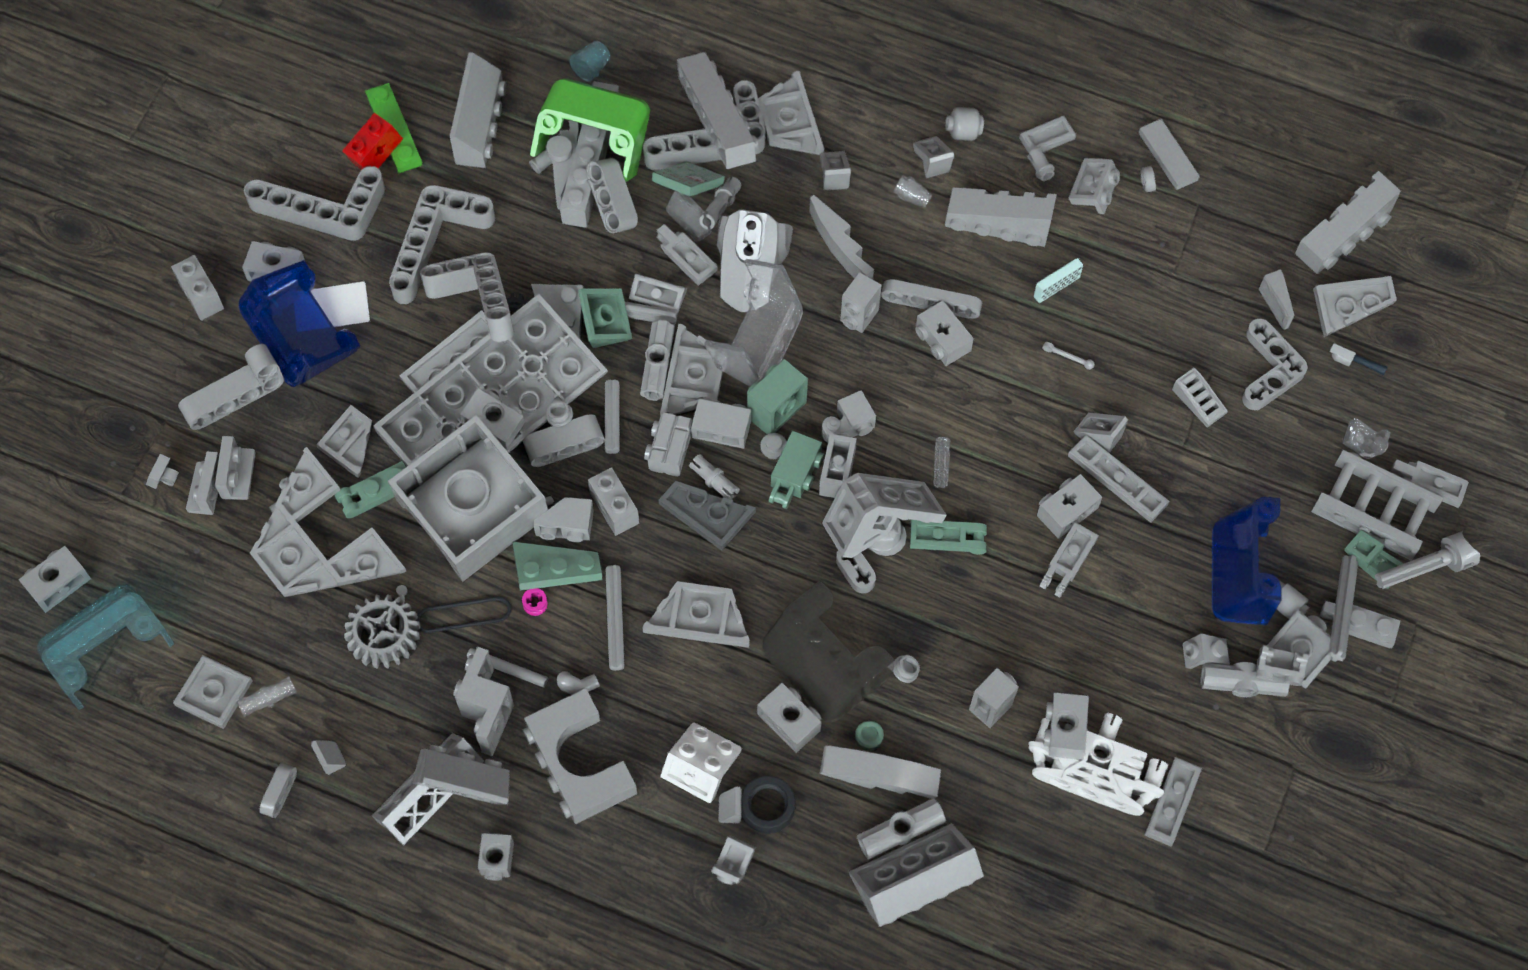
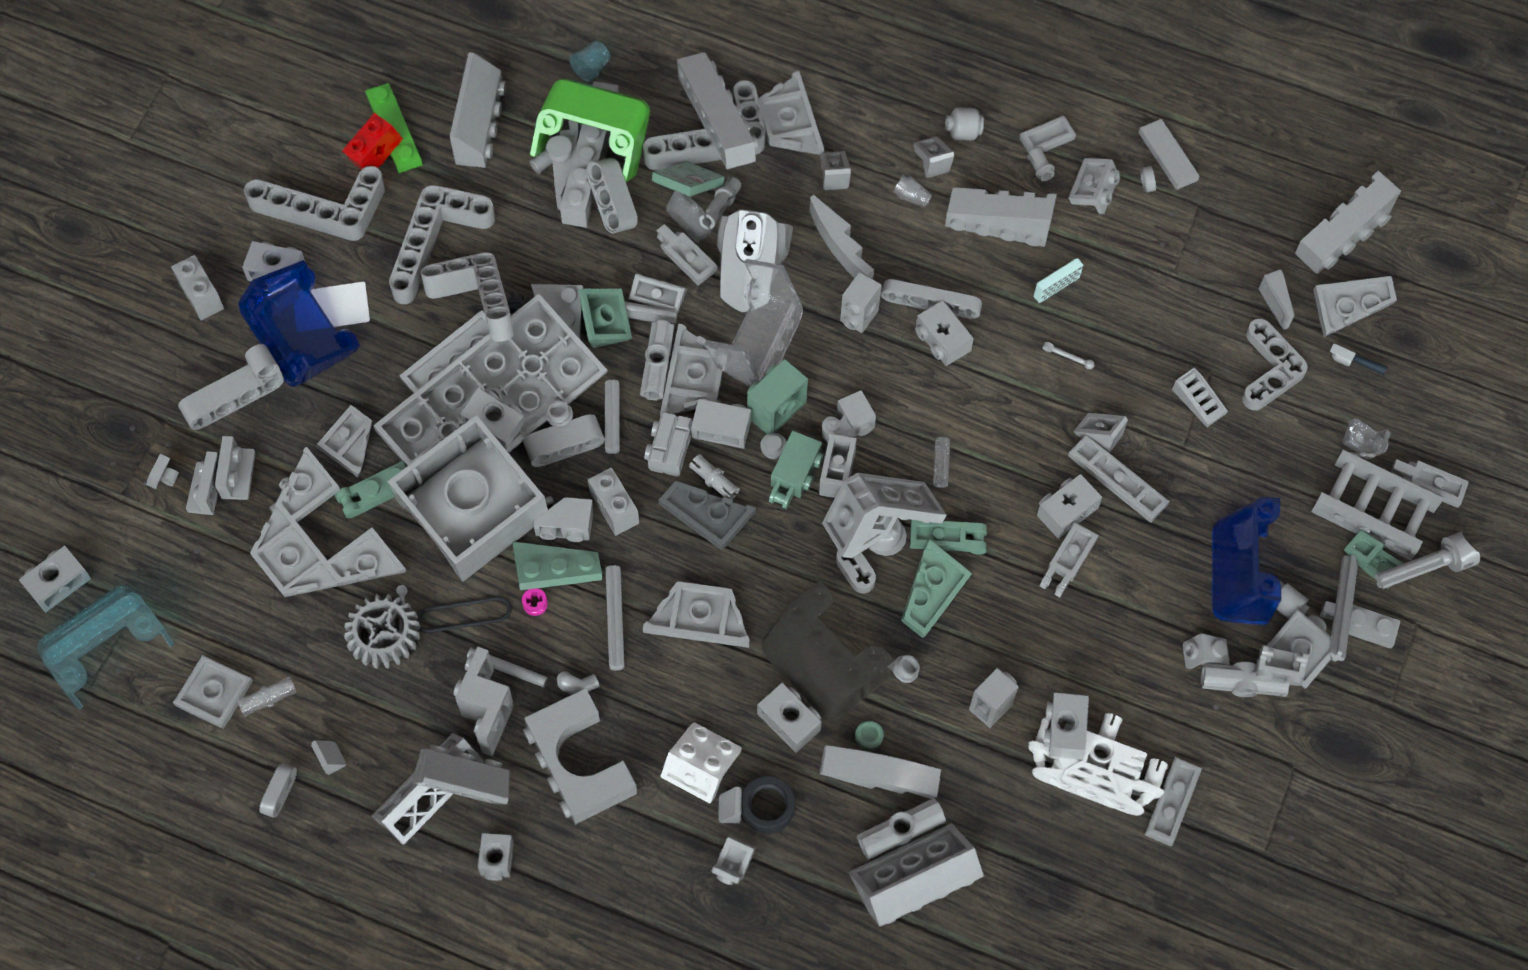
none -> sand green wing [901,539,972,638]

